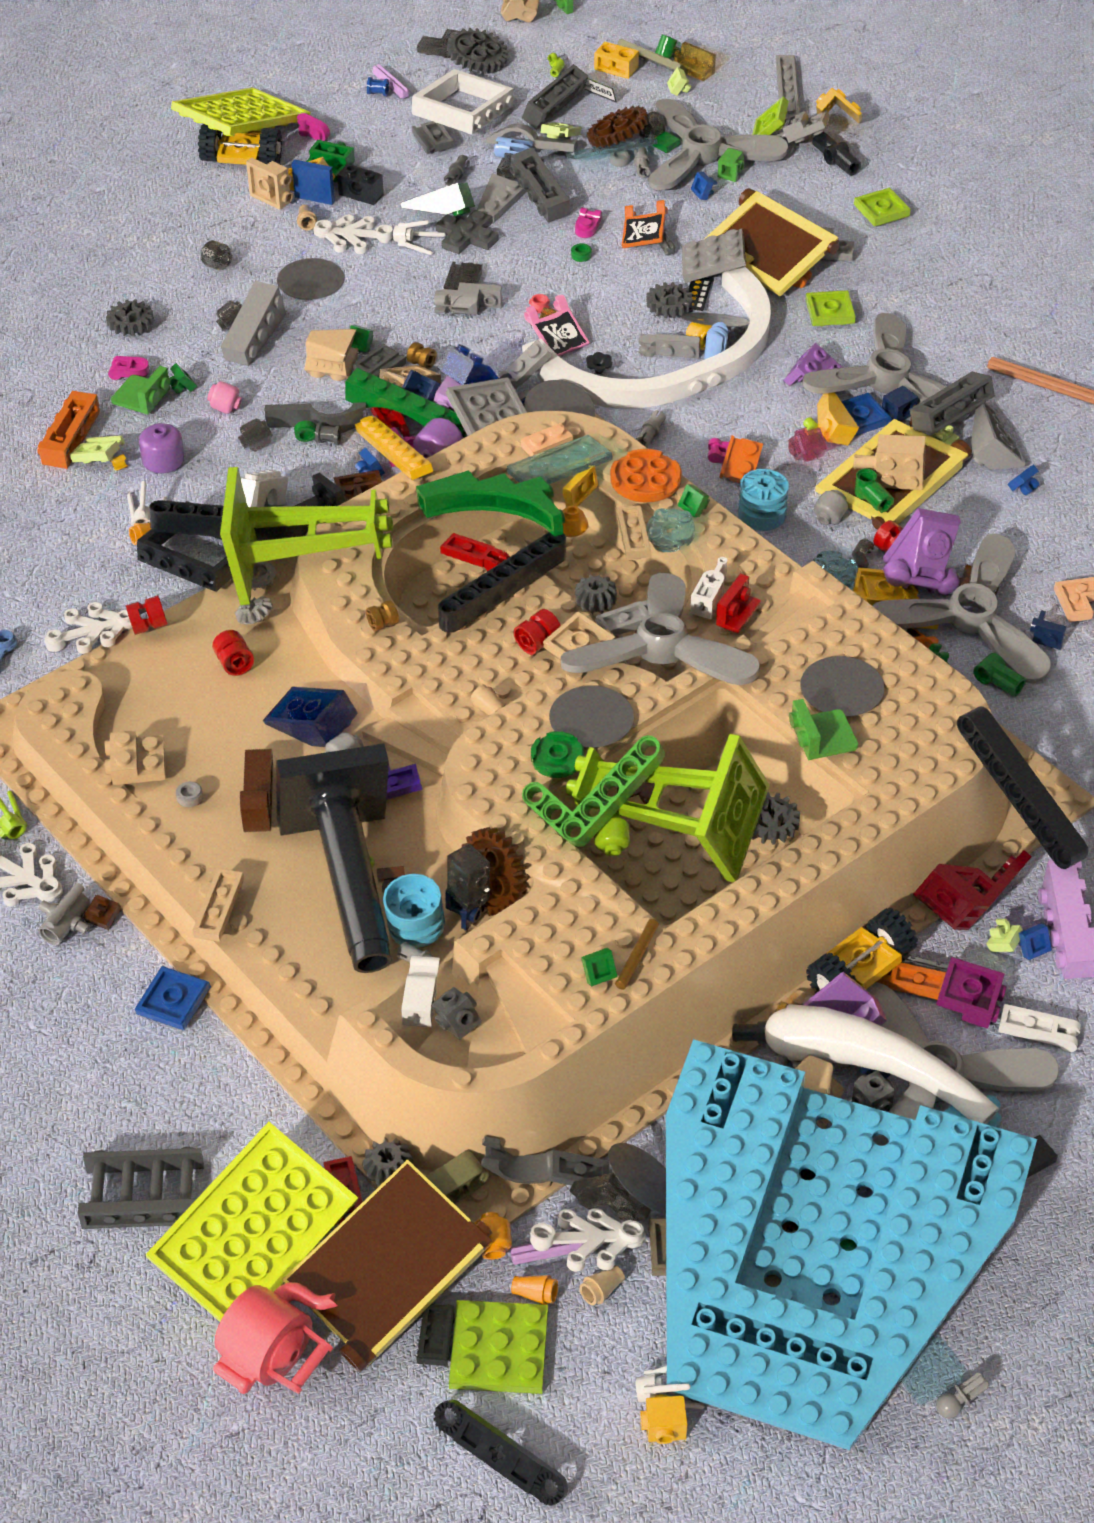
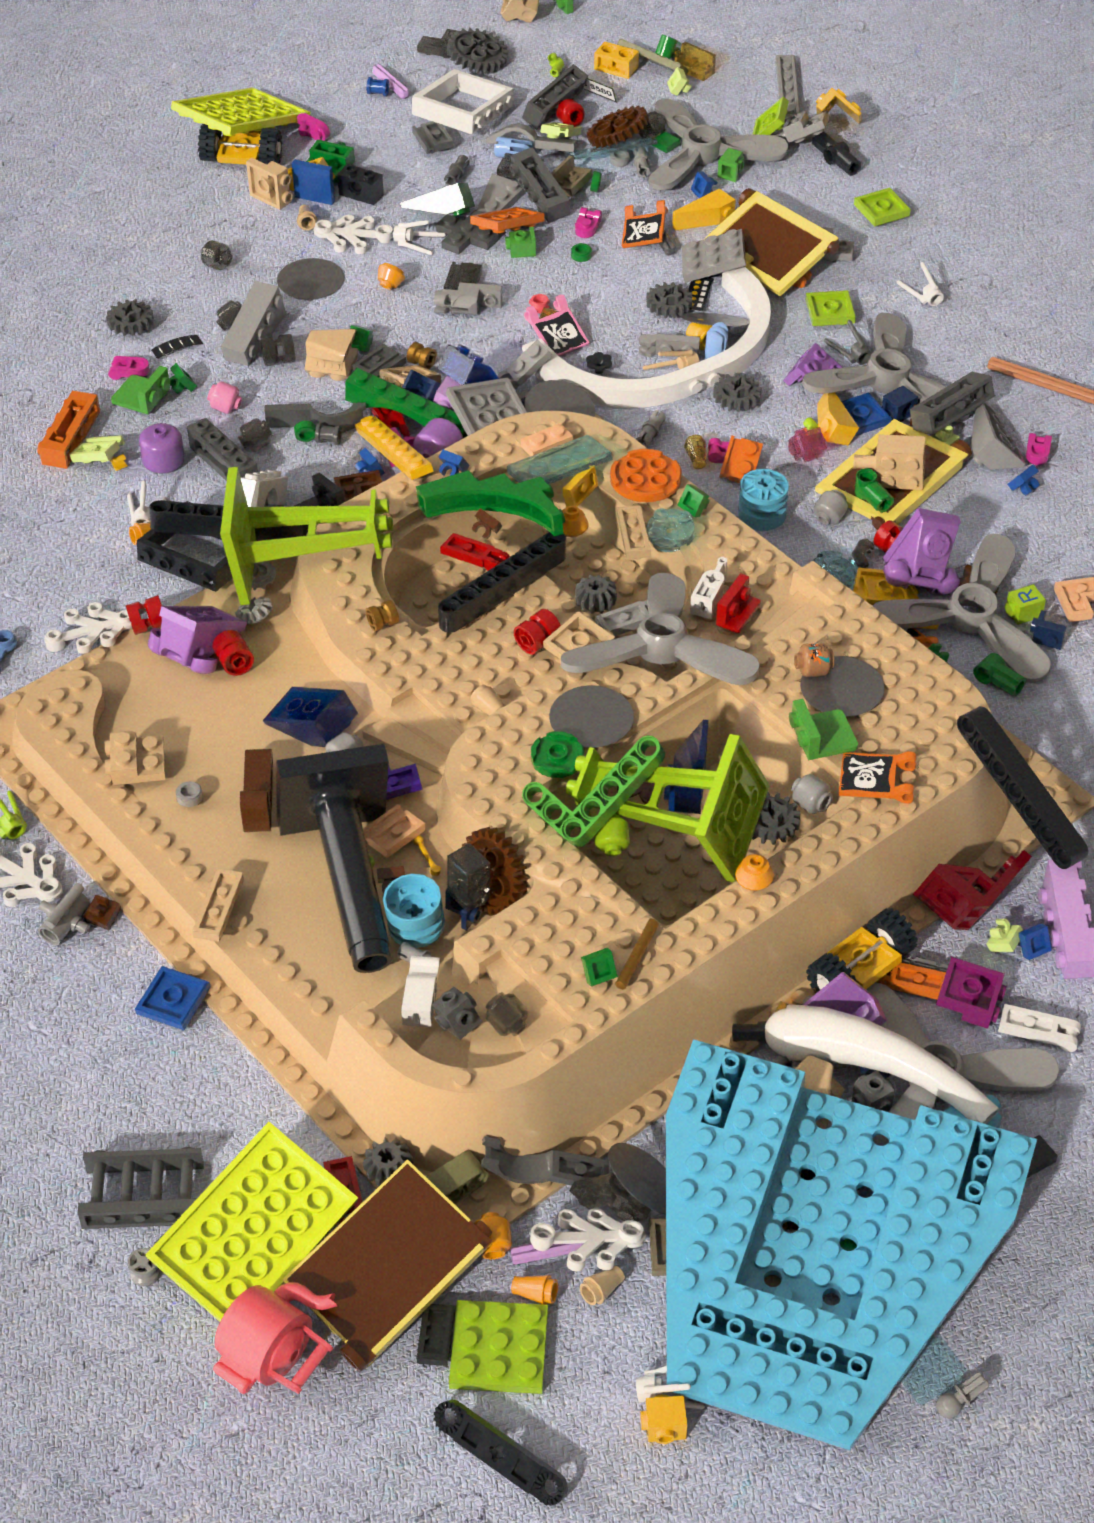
none -> light grey wheel [128,1248,160,1287]
none -> medium lavender piece [148,606,247,674]
none -> black sticker [151,335,203,359]
none -> dark grey brick [187,418,258,481]
none -> clear smoke wheel [260,334,296,367]
none -> light nougat plate [363,804,425,858]
none -> light orange cone [378,263,405,290]
none -> yellow hinge [413,835,441,876]
none -> blue tile [439,449,470,476]
none -> orange plate [471,207,544,233]
none -> reddish brown tile [472,508,502,540]
none -> clear smoke head [485,992,528,1036]
none -> bright green brick [505,227,536,258]
none -> dark tan bracket [551,156,593,197]
none -> red head [556,99,585,127]
none -> green tile [590,171,602,193]
none -> tan plant [643,350,699,370]
none -> slope [664,719,709,814]
none -> yellow slope [672,188,736,230]
none -> clear yellow cone [684,435,707,469]
none -> dark grey gear [713,373,762,412]
none -> light orange cone [735,854,774,891]
none -> light grey head [791,774,833,814]
none -> medium nougat head [794,642,834,677]
none -> dark grey plant [824,320,872,365]
none -> flag [839,751,916,804]
none -> white plant [897,262,944,306]
none -> lime brick [1005,584,1046,625]
none -> dark pink plate [1026,433,1052,465]

